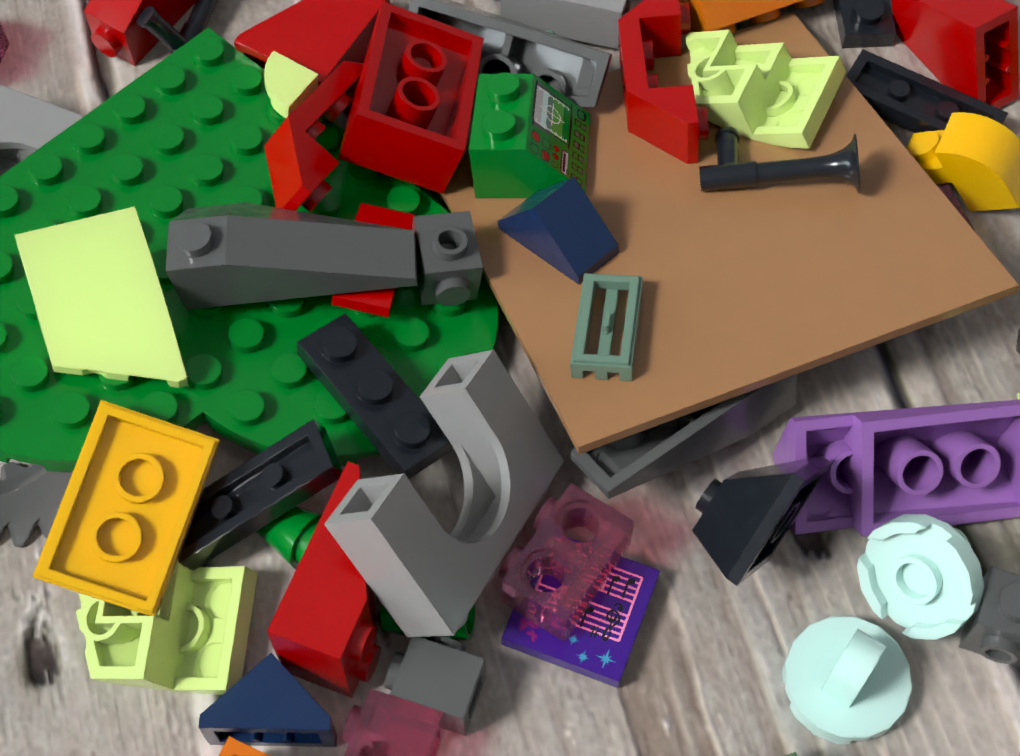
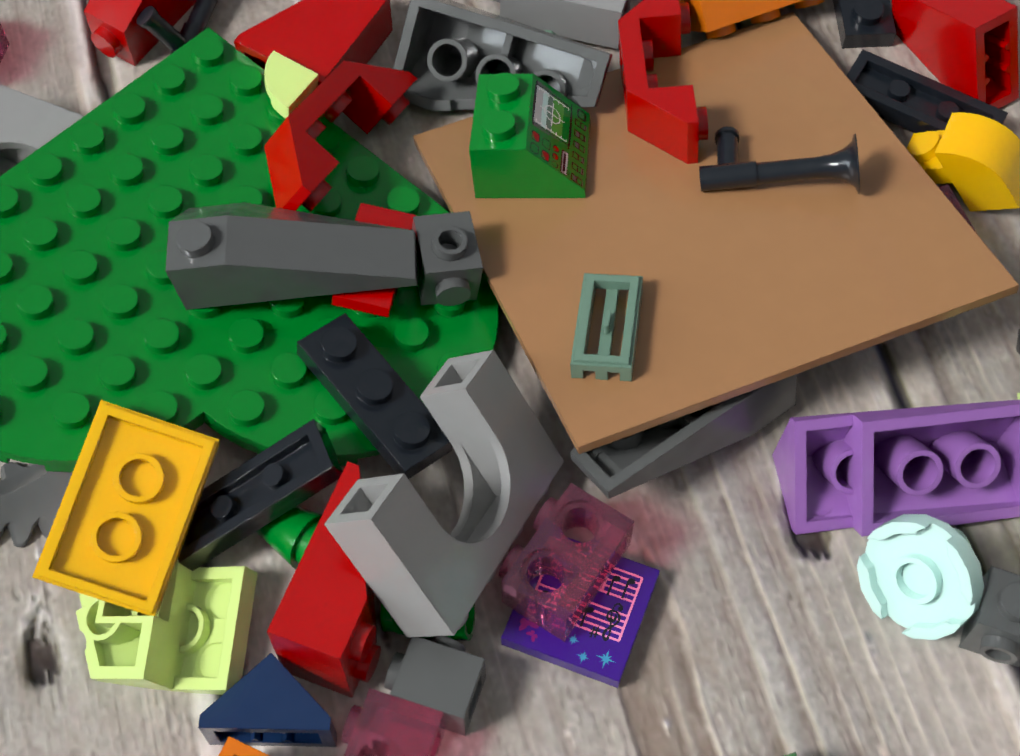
yellowish green slope [15,206,188,388] -> none
red slope [338,1,484,194] -> none
dark blue slope [498,177,619,285] -> none
yellowish green slope [685,30,846,149] -> none
black slope [692,456,832,586] -> none
light aqua tile [782,617,912,744] -> none

